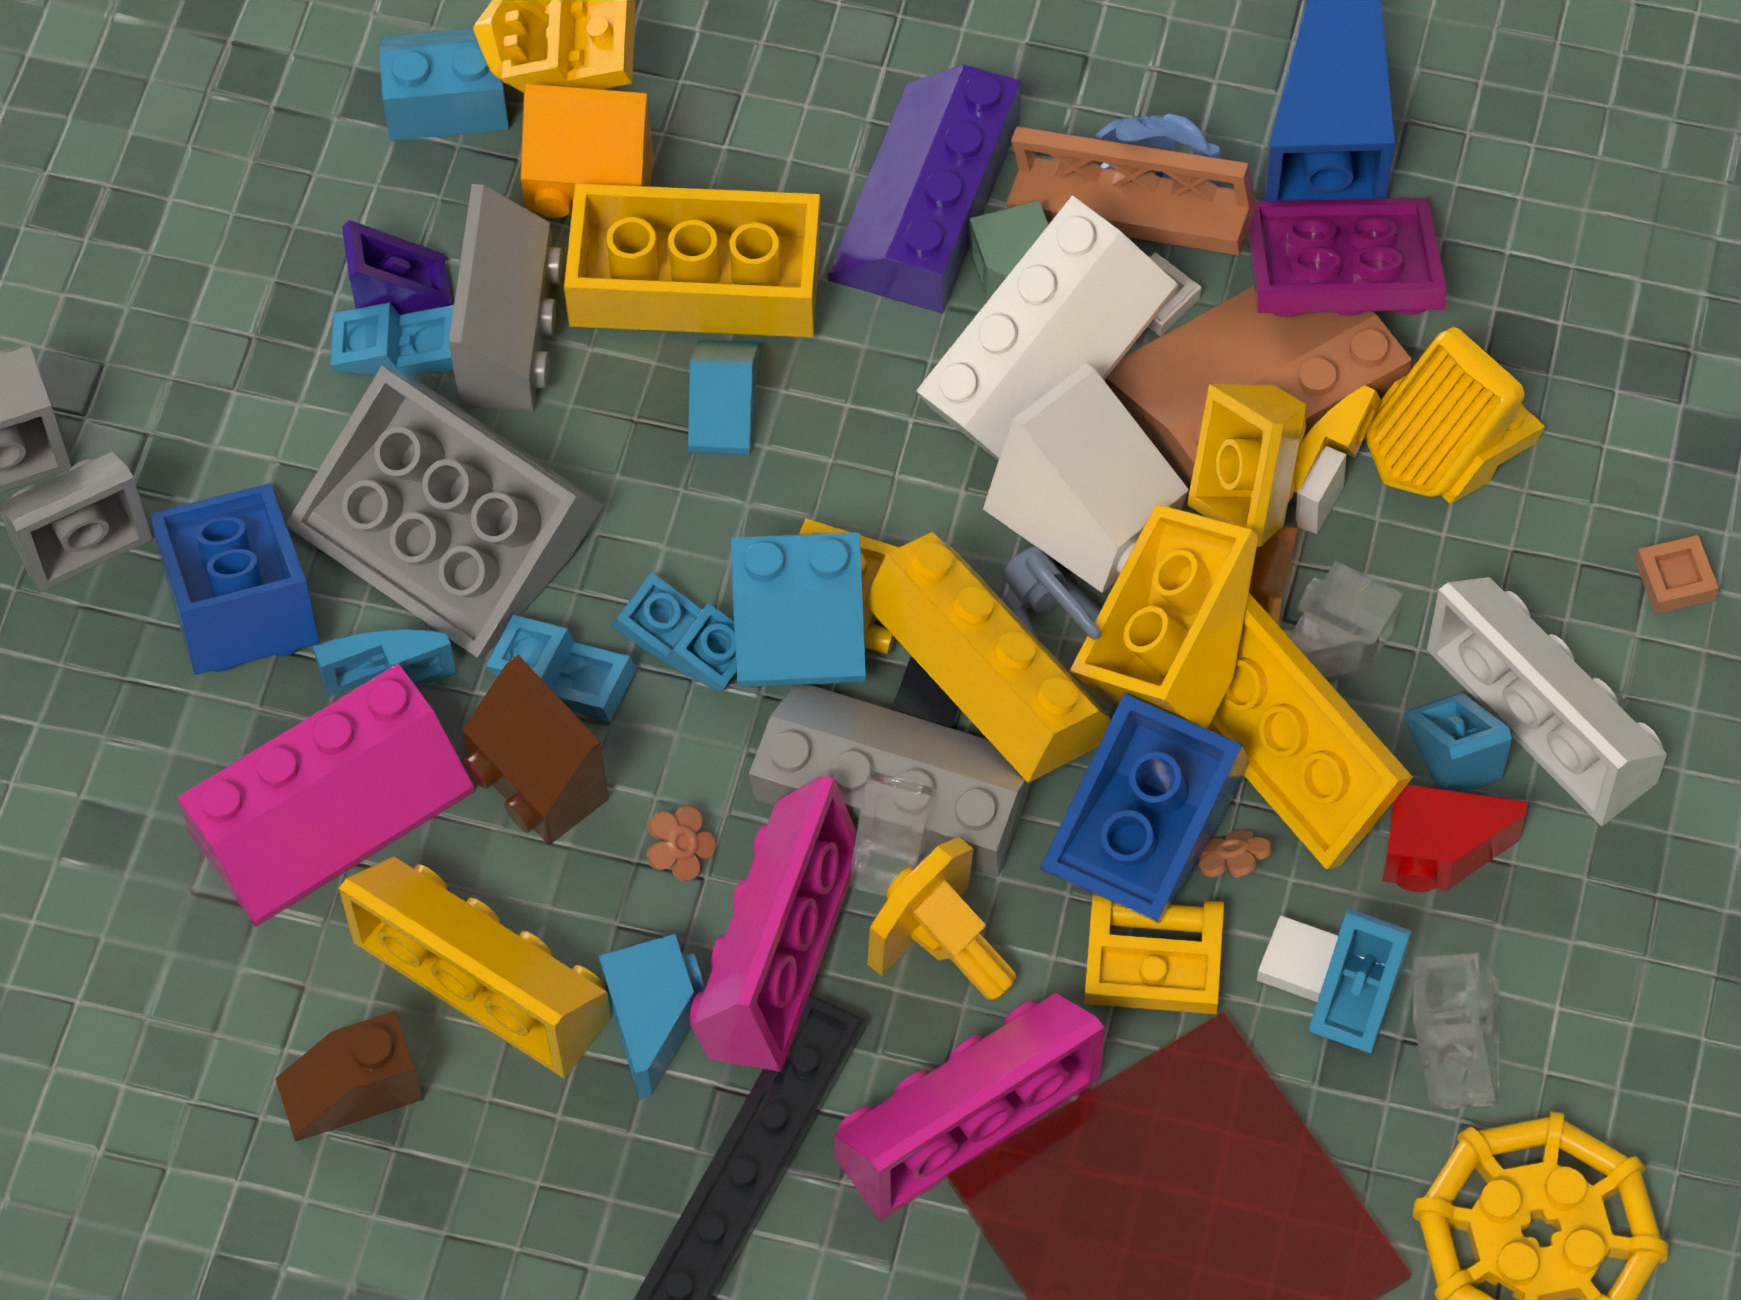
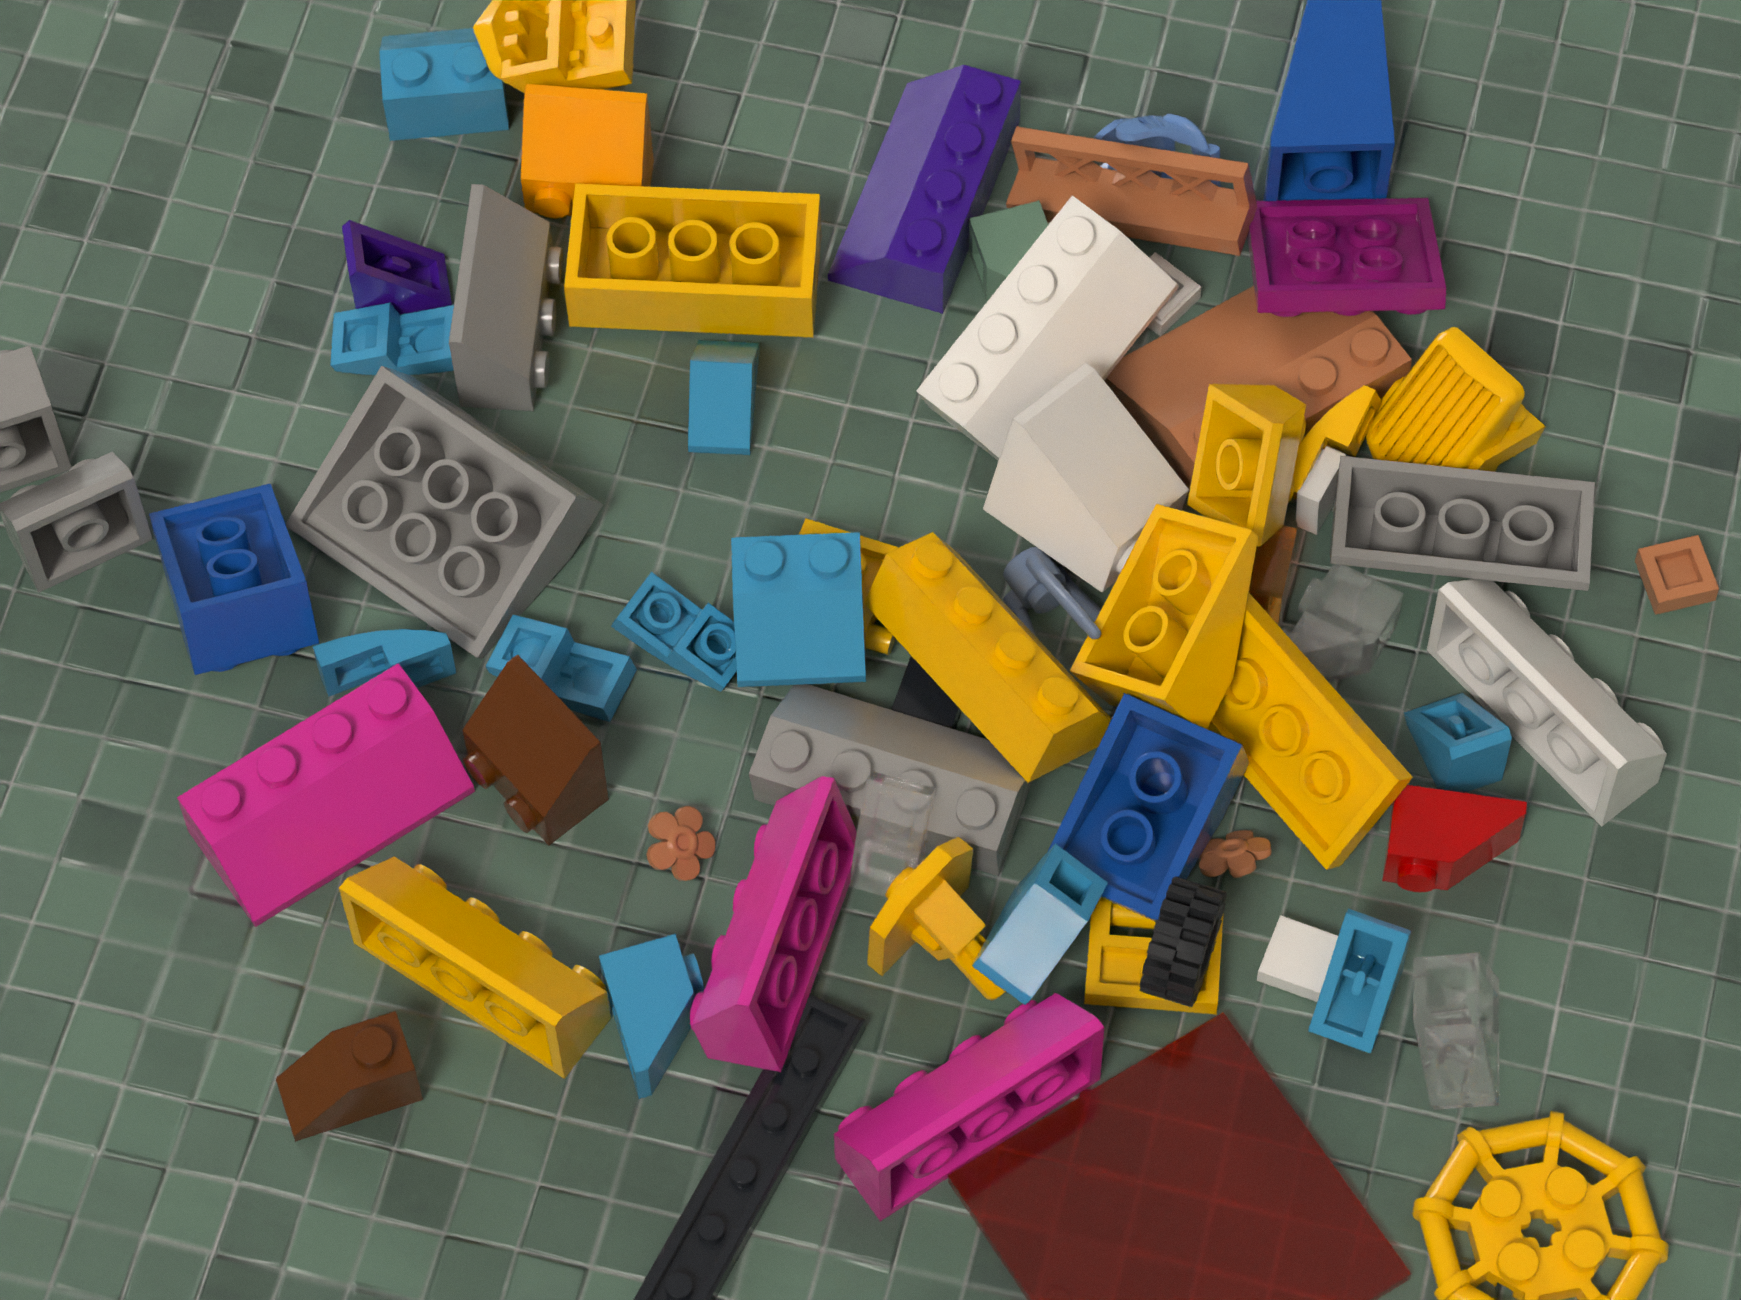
none -> slope [972,844,1108,1005]
none -> black tyre [1140,876,1227,1007]
none -> light grey slope [1330,456,1595,591]

